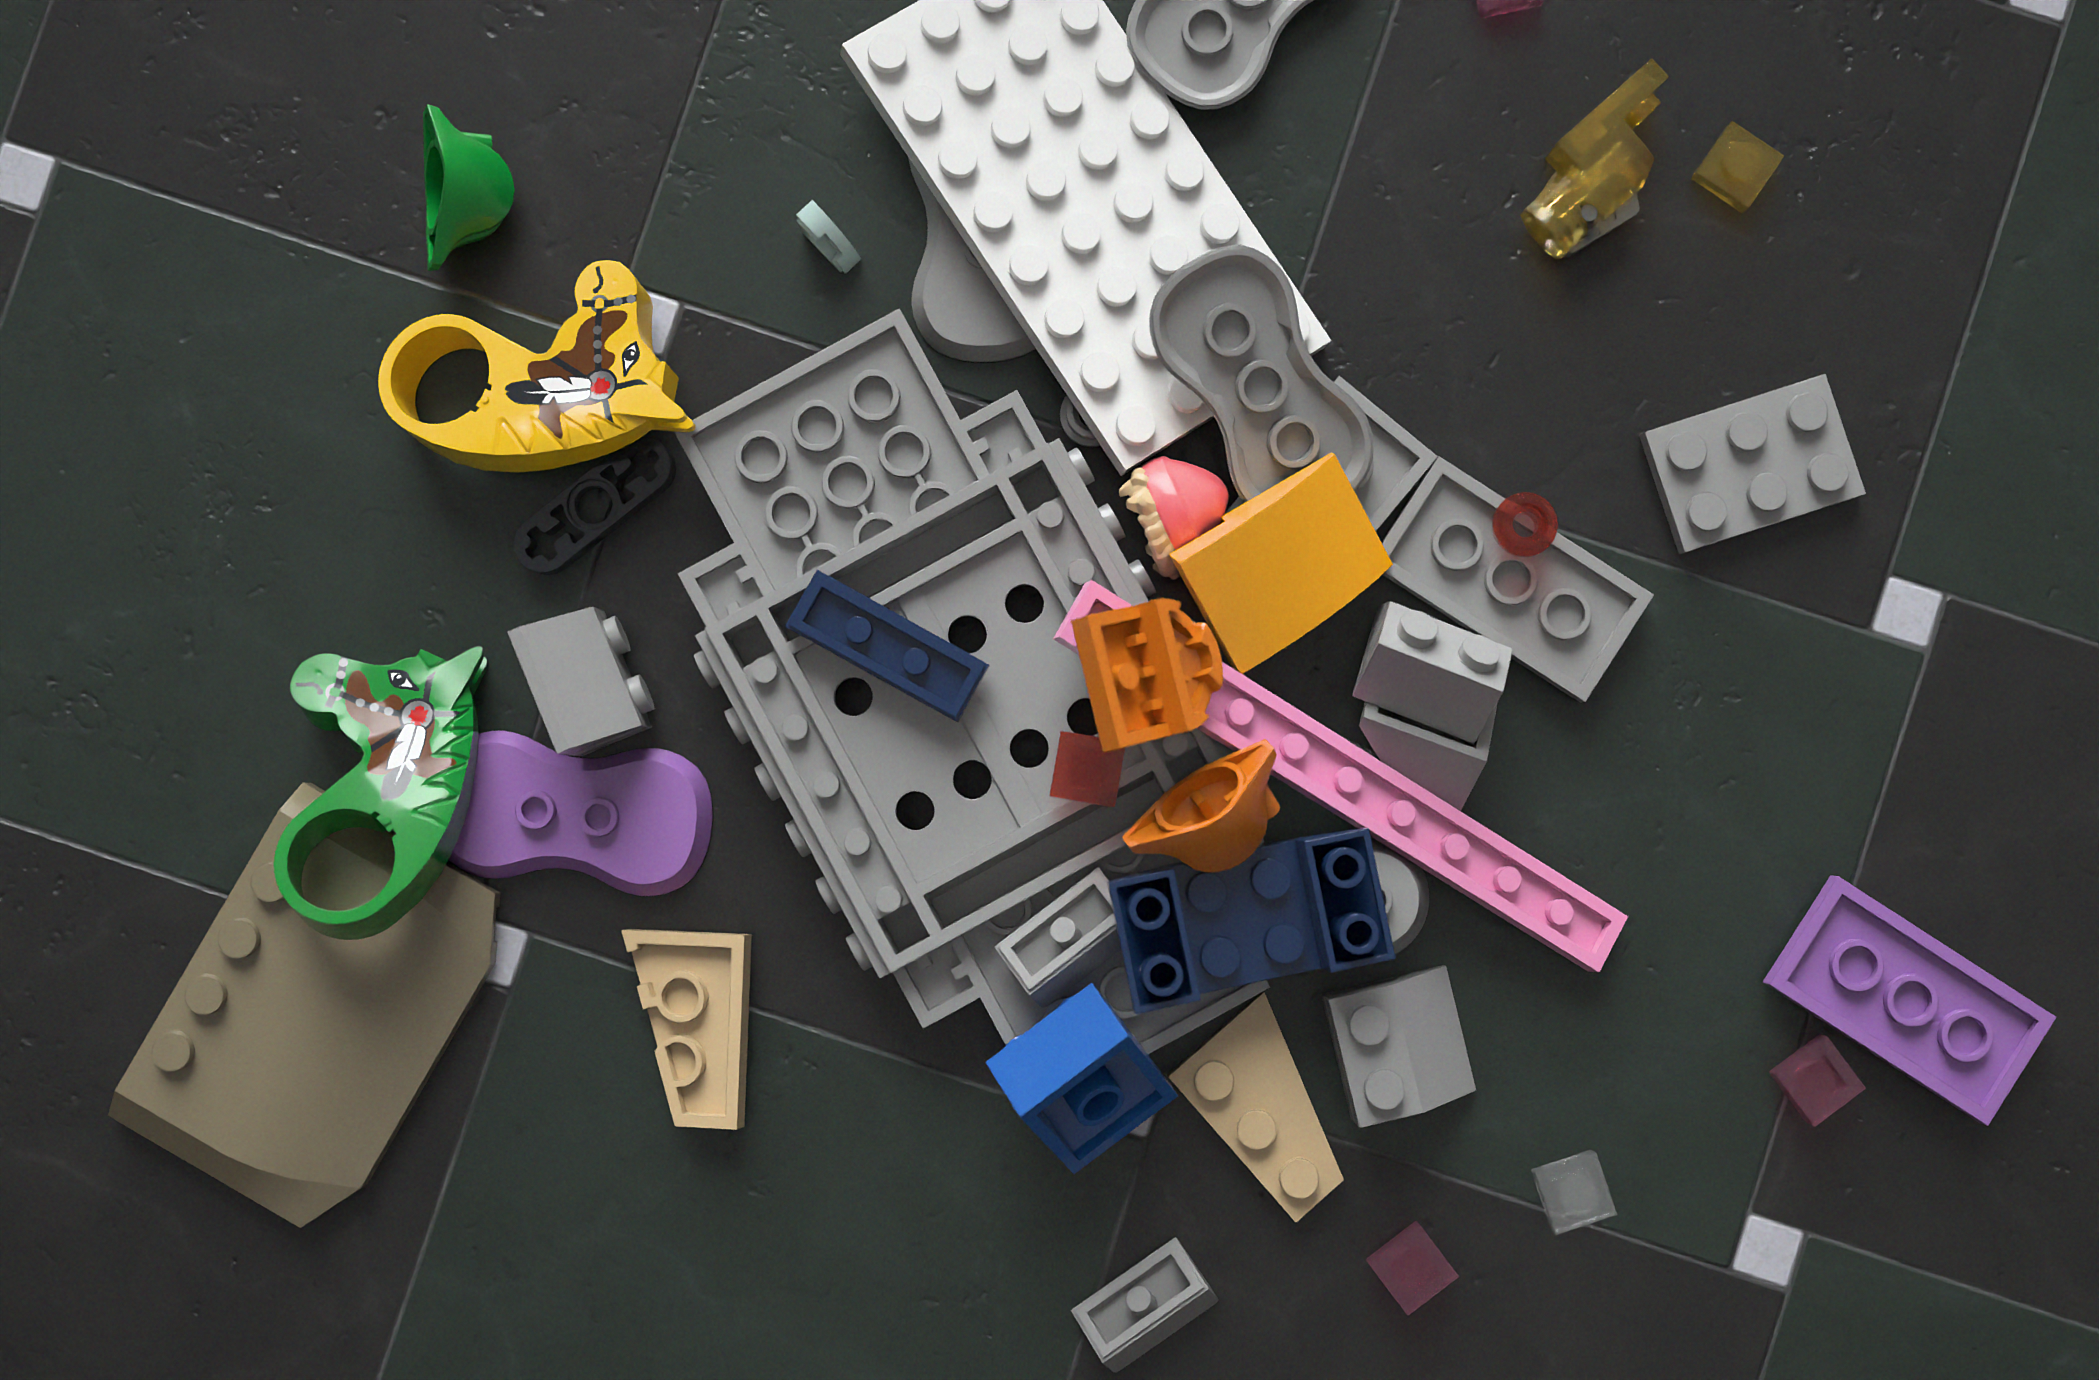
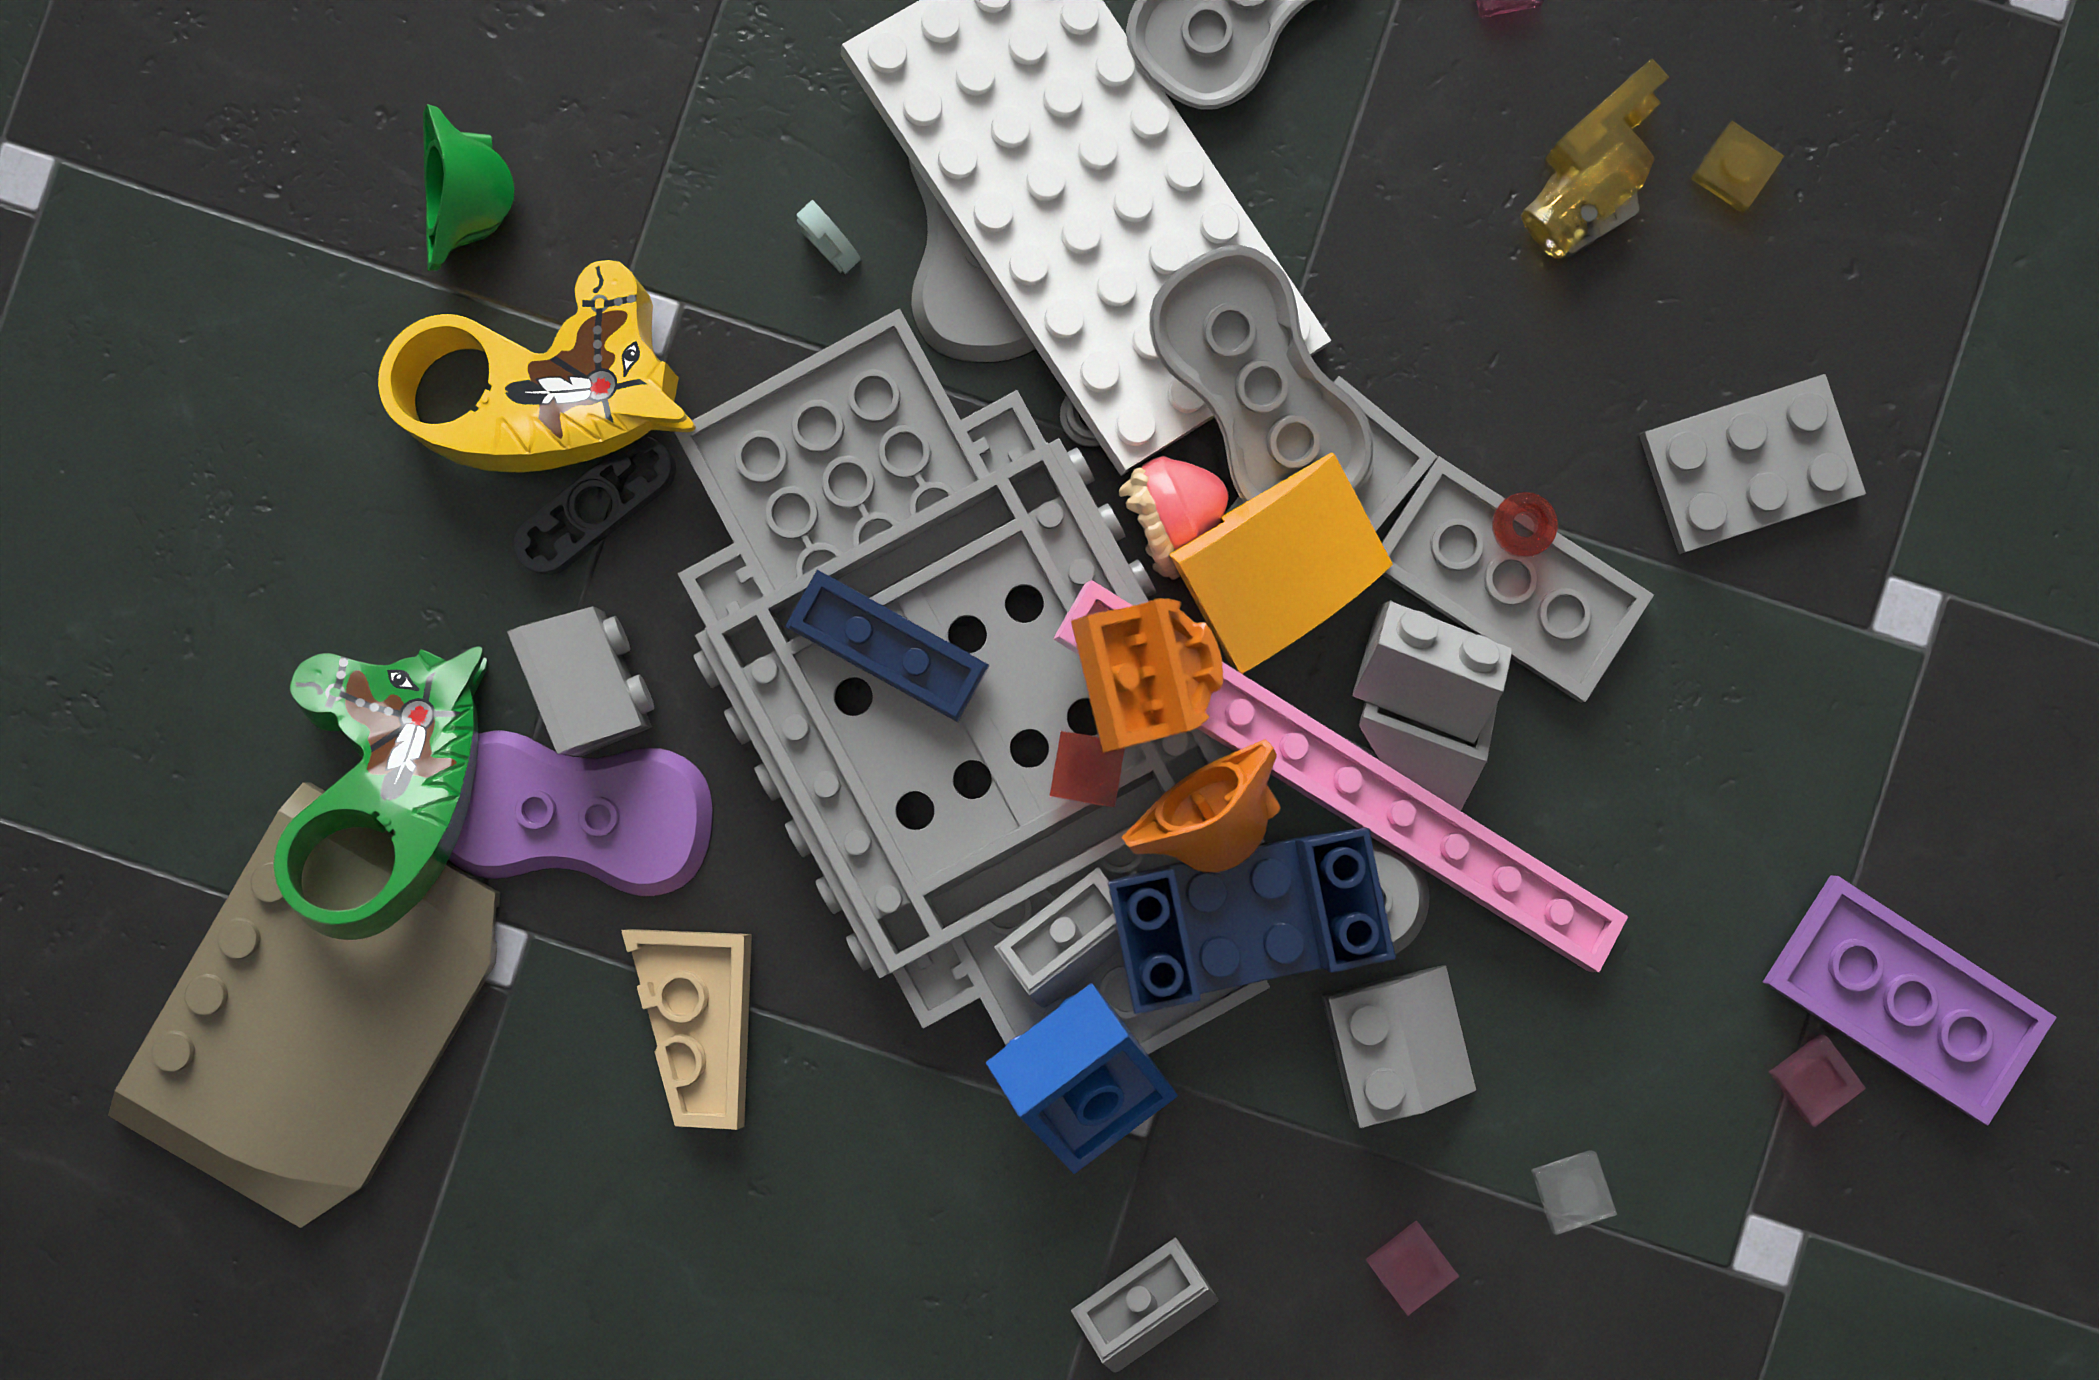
tan wing [1167,991,1344,1222] -> none

